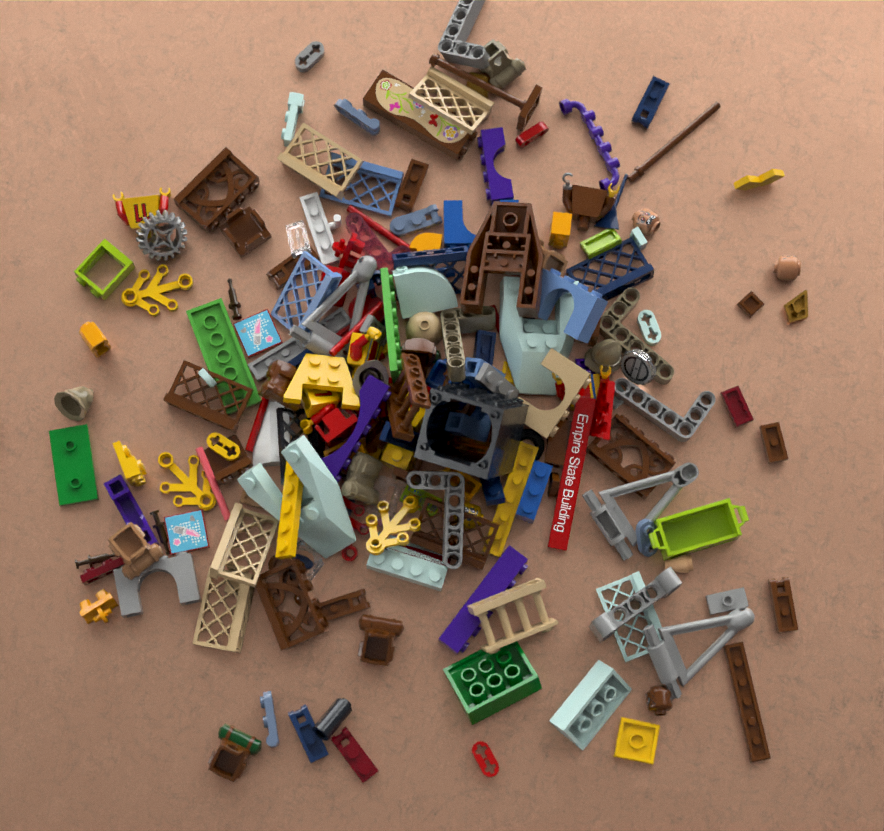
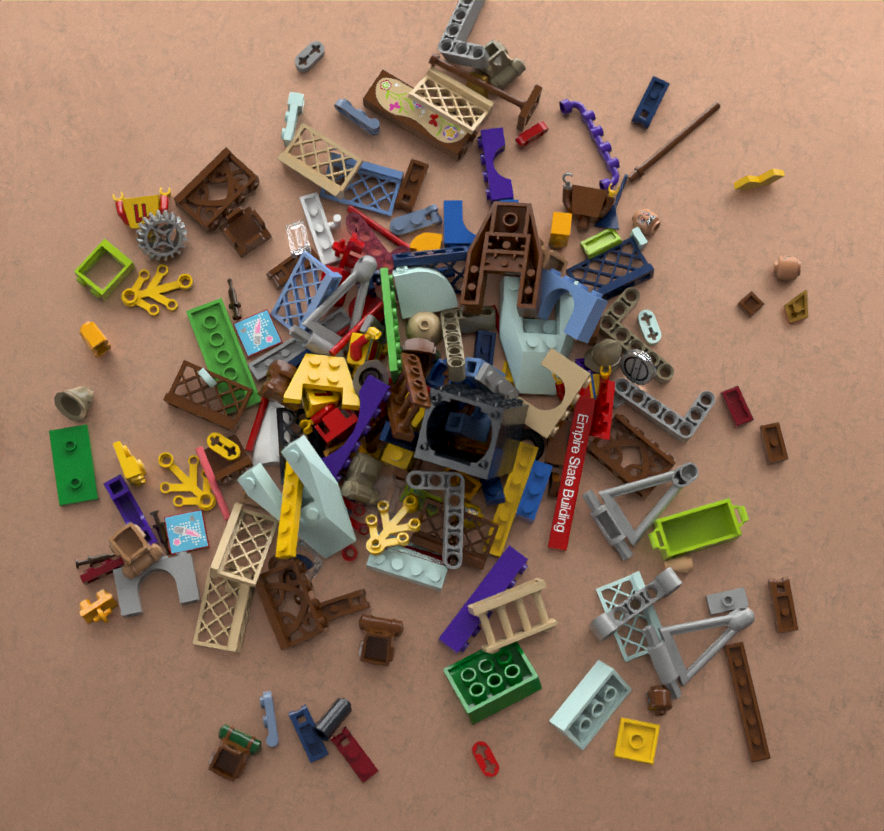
sand blue plate [636,519,658,557] -> none

